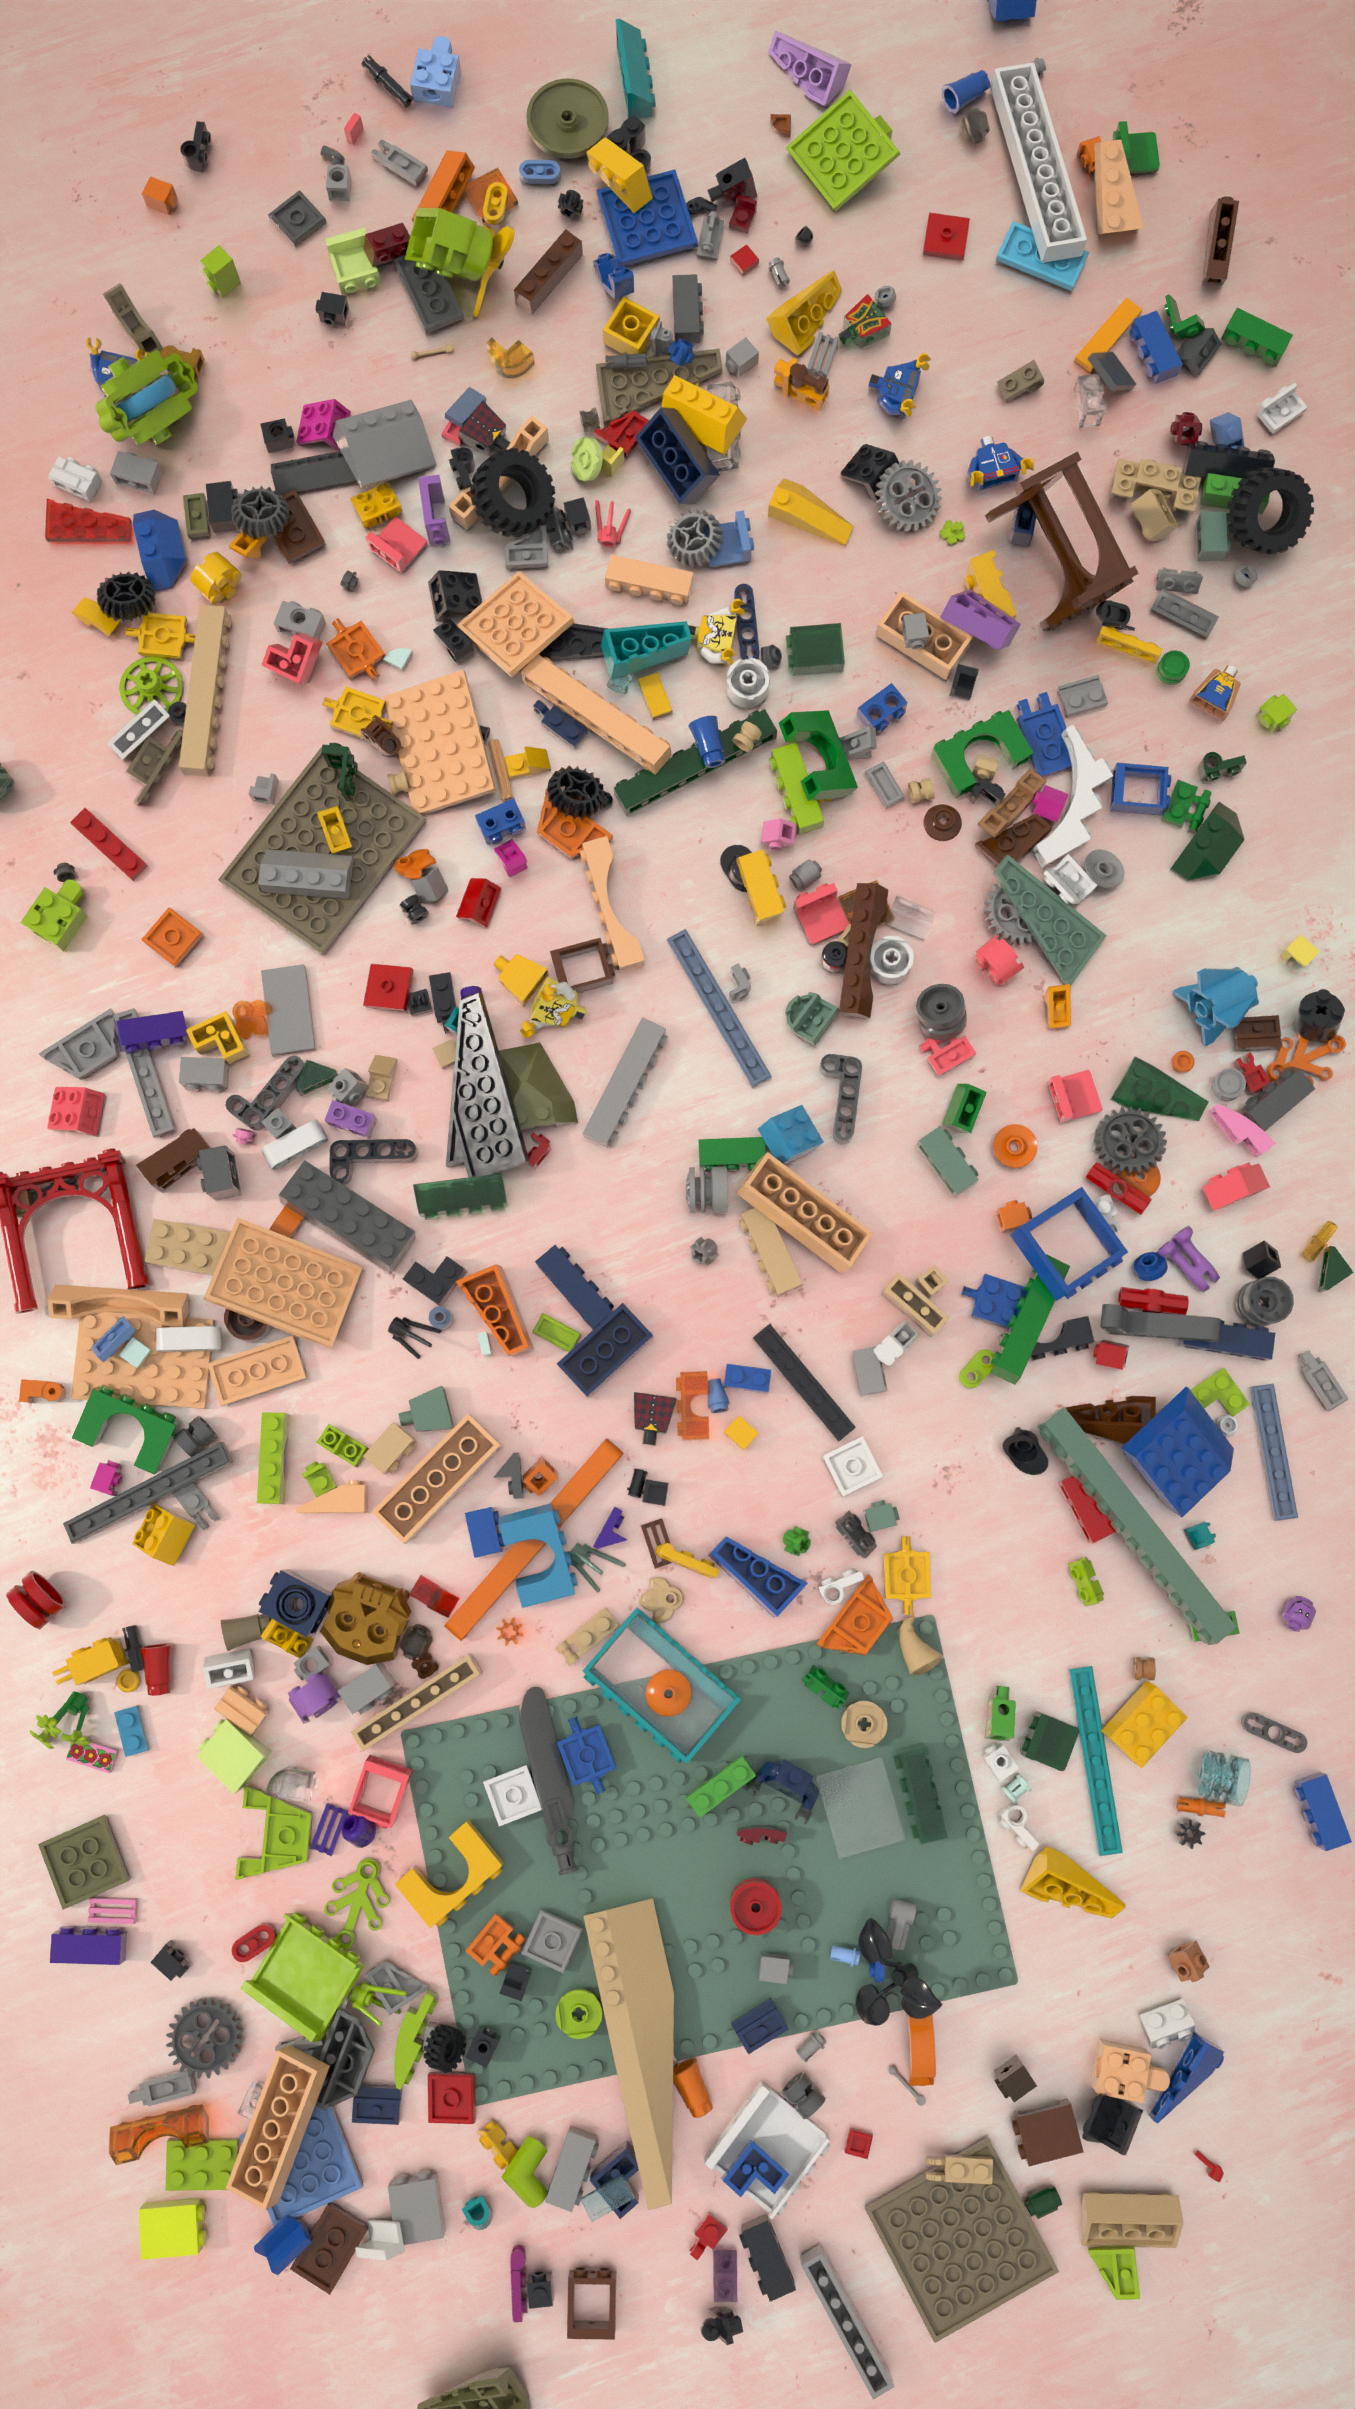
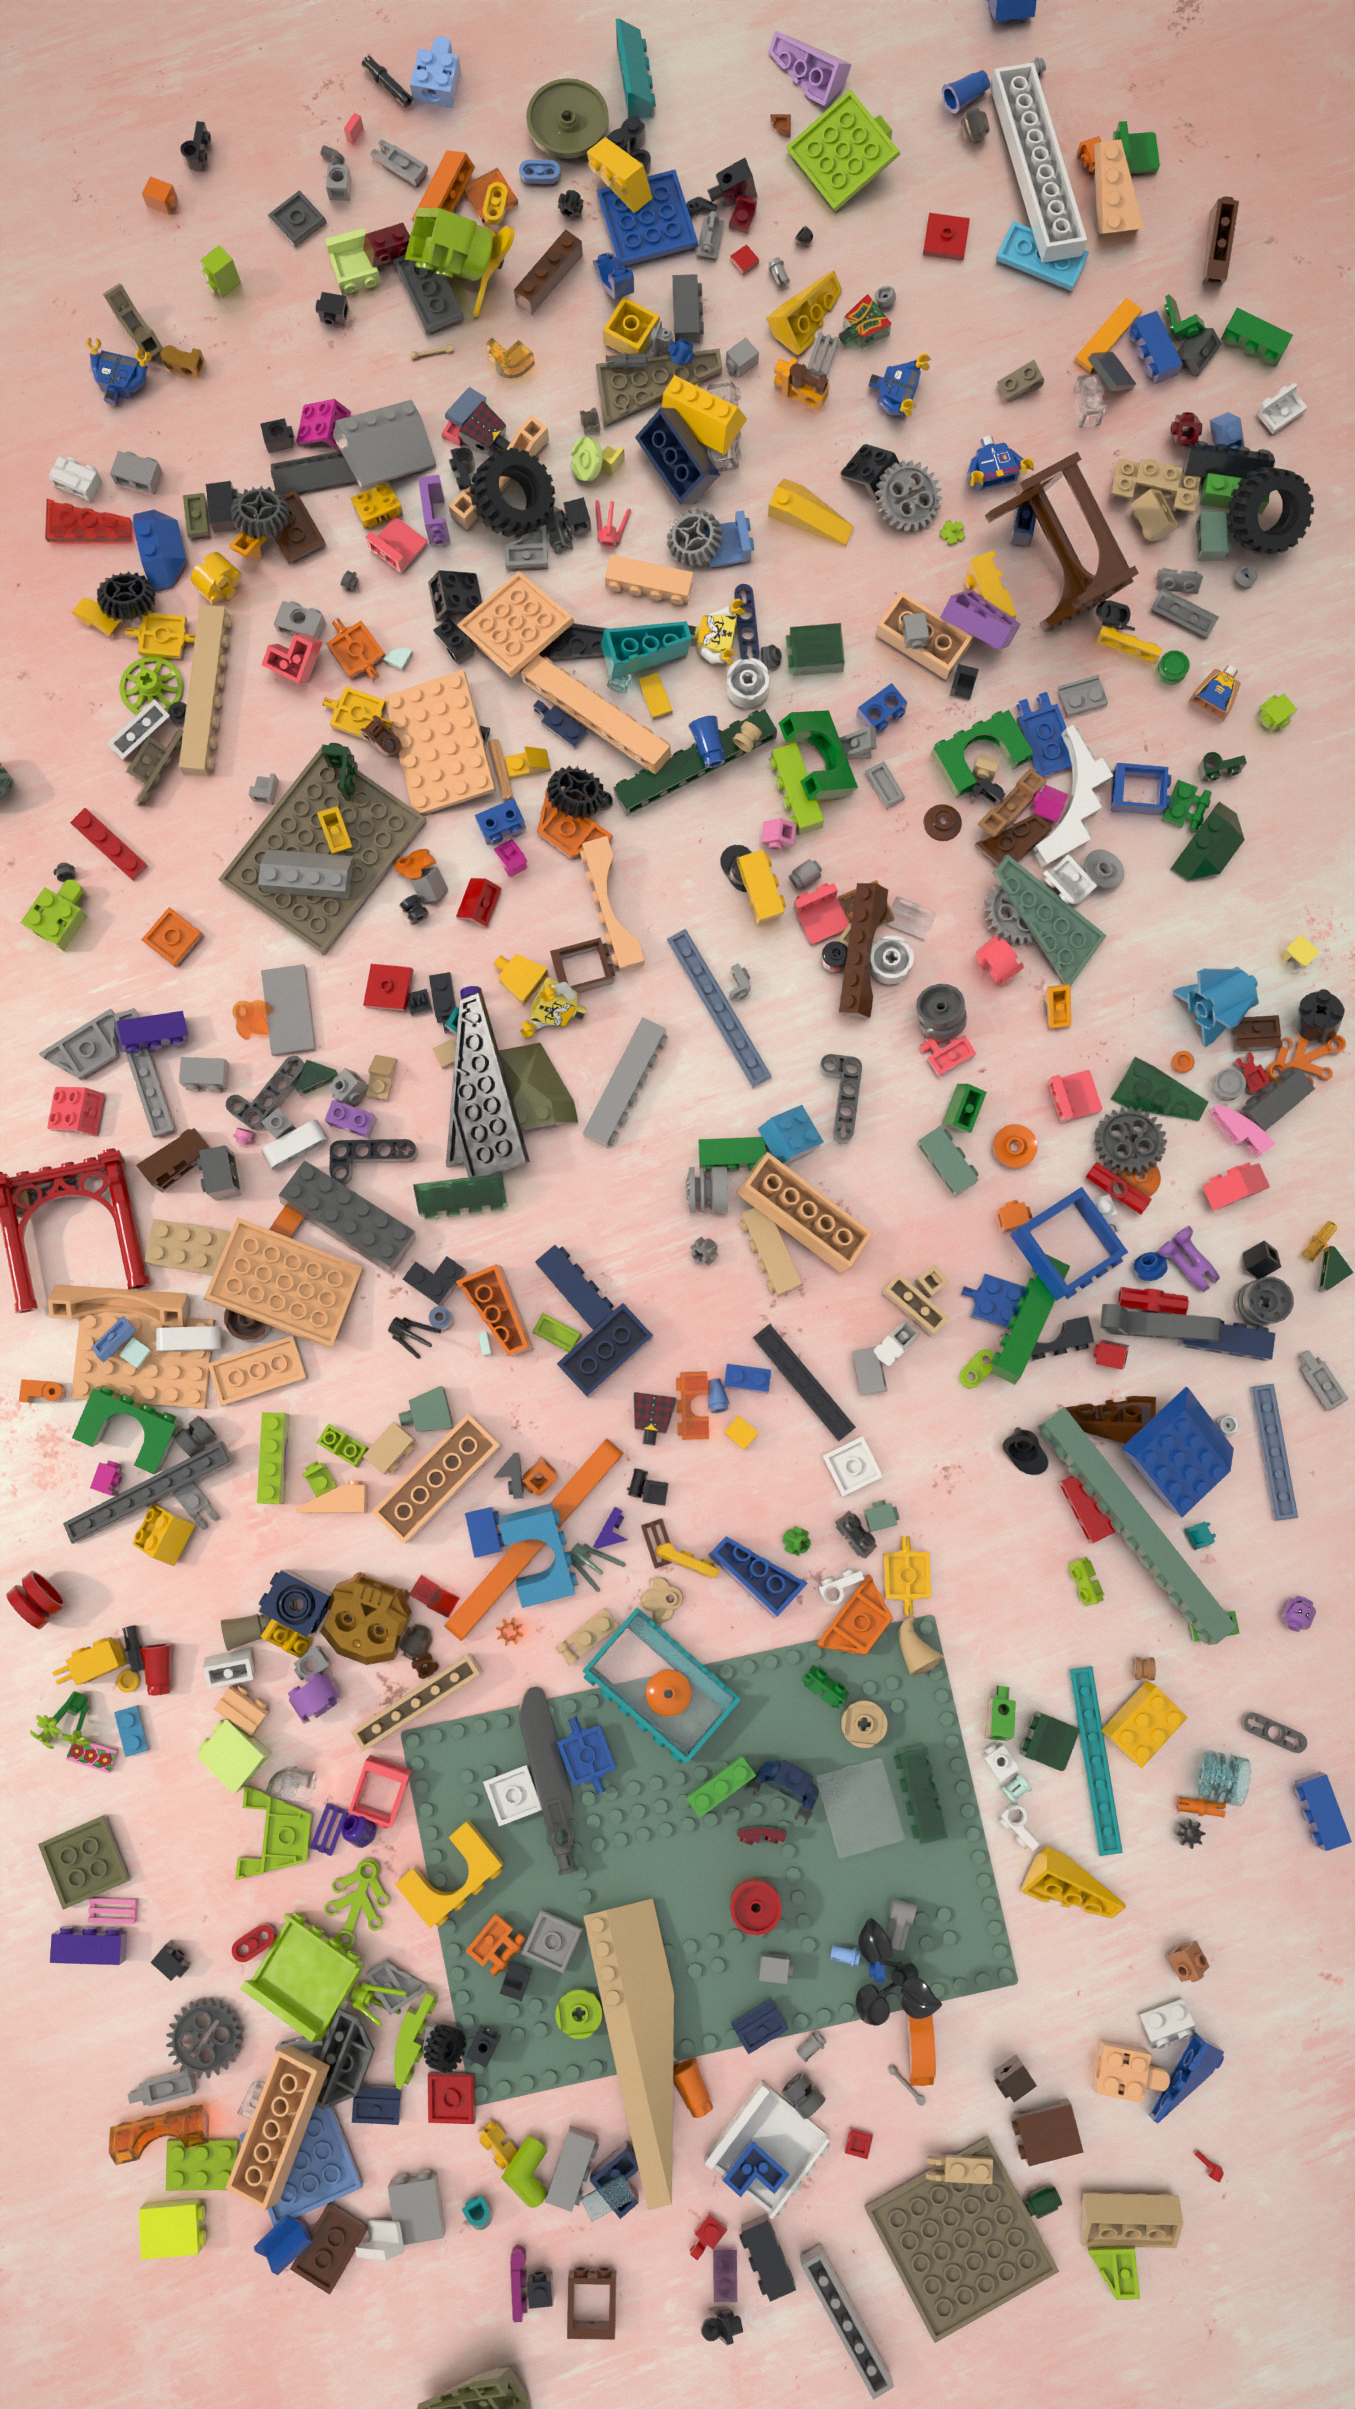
lime piece [95,349,198,446] -> none
yellow brick [186,1011,249,1065] -> none
light grey brick [337,1662,397,1715] -> none
tan wheel [387,770,409,795] -> none
red bracket [528,1133,552,1170] -> none
red wing [593,410,649,458] -> none
sand green slope [785,992,839,1046] -> none
tan wheel [908,778,934,803] -> none
black bracket [1082,2093,1143,2155] -> none
lime plate [1190,1368,1250,1417] -> none

